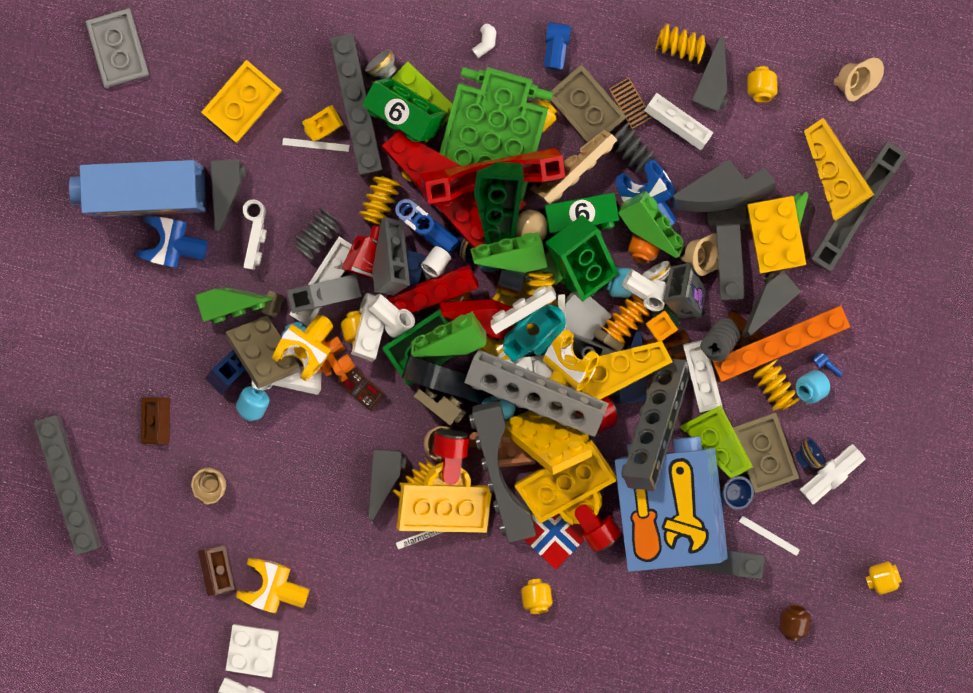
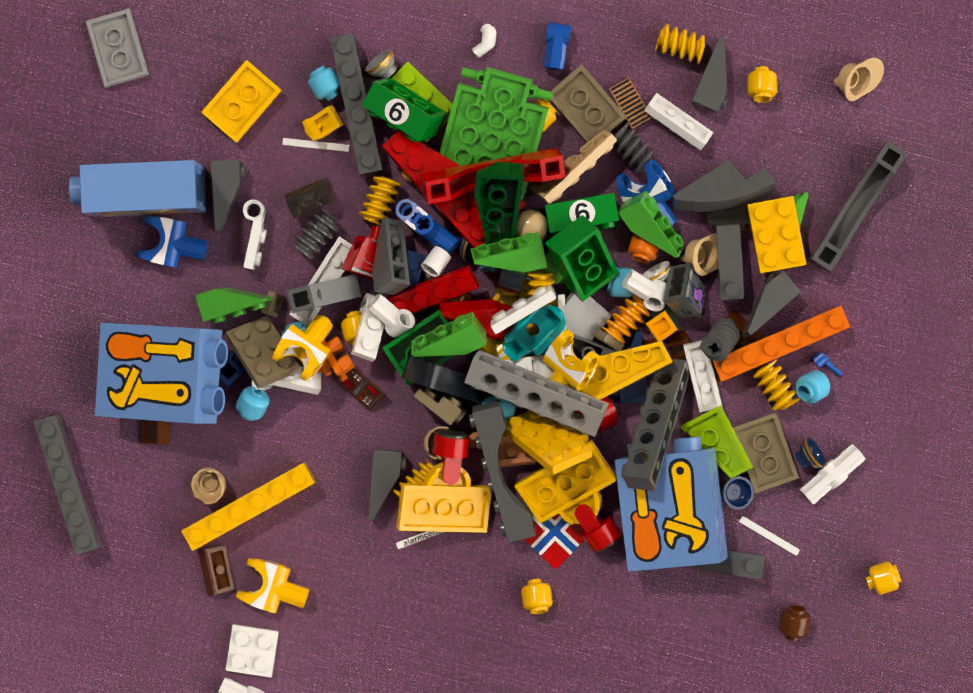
yellow wing [804,118,875,221] -> none
none -> medium blue brick [95,323,228,424]
none -> yellow brick [182,462,316,551]
none -> clear smoke bracket [285,177,336,219]
none -> medium azure head [308,66,341,101]

